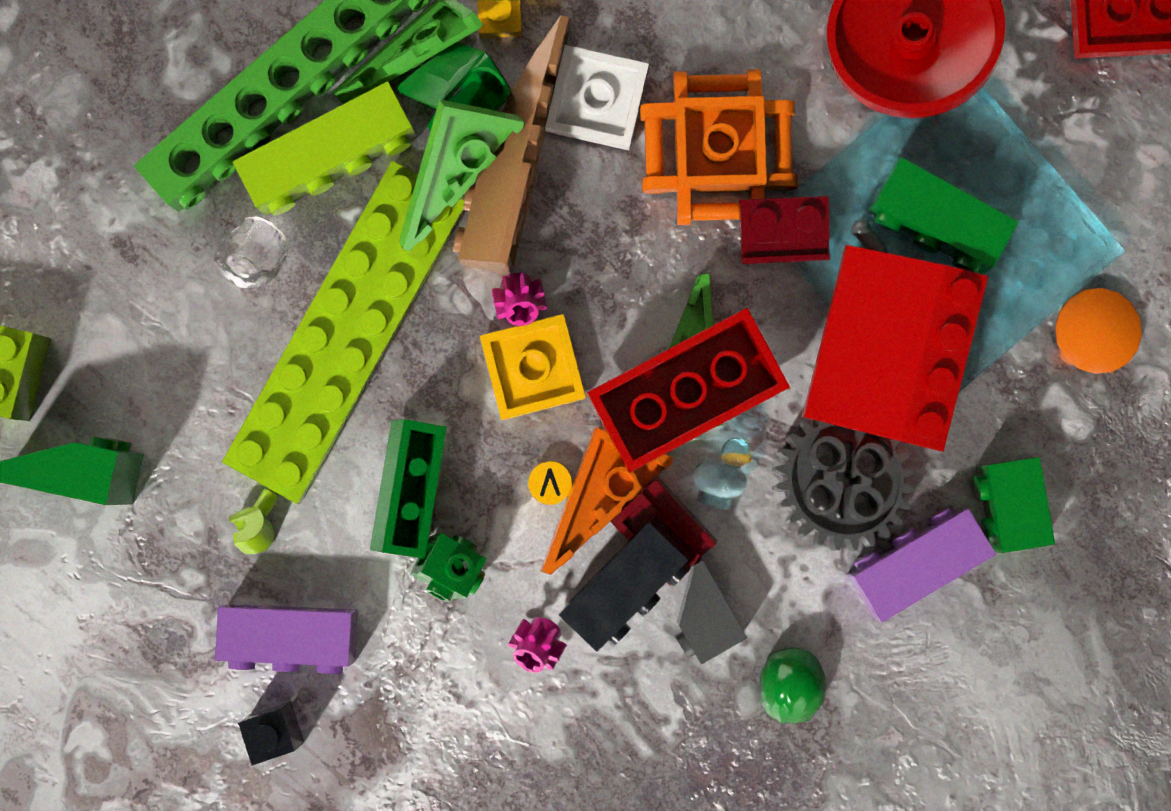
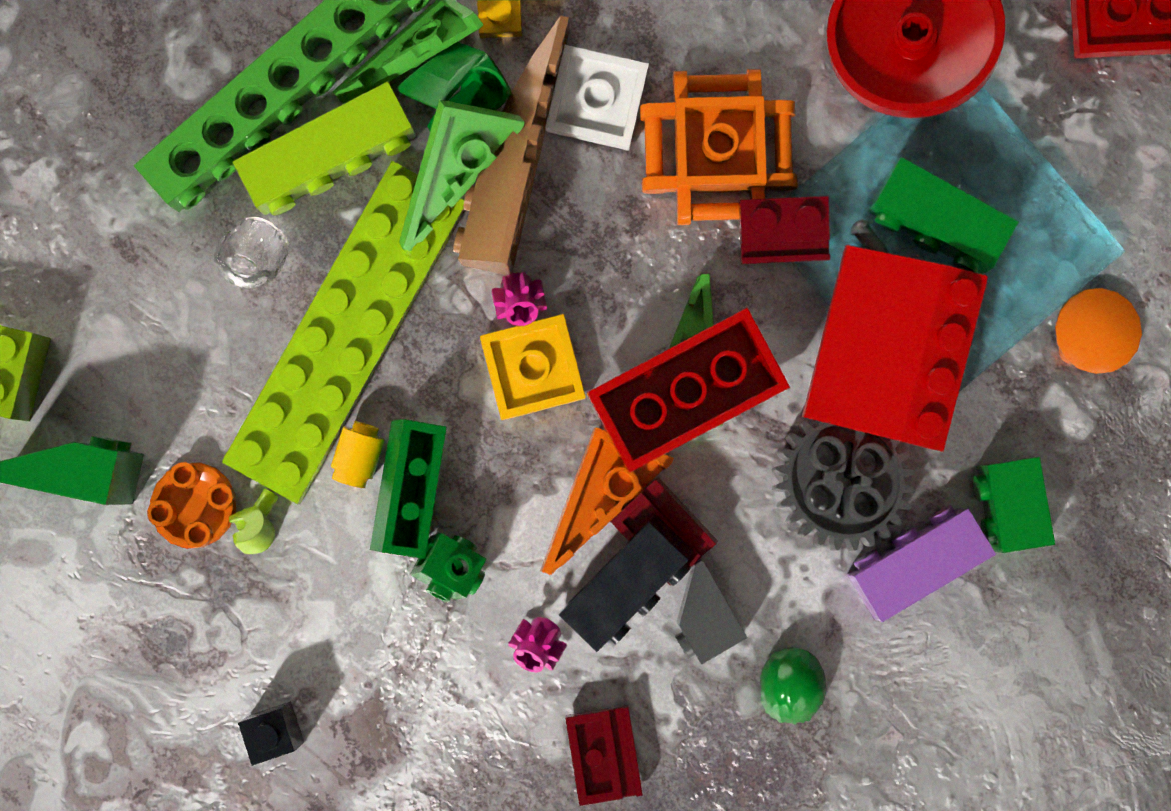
medium lavender brick [215,604,358,674] -> none
yellow tile [528,461,572,505] -> none
clear light blue animal [694,437,752,510] -> none
none -> orange dish [147,462,236,549]
none -> yellow brick [331,421,385,488]
none -> dark red plate [565,705,643,806]

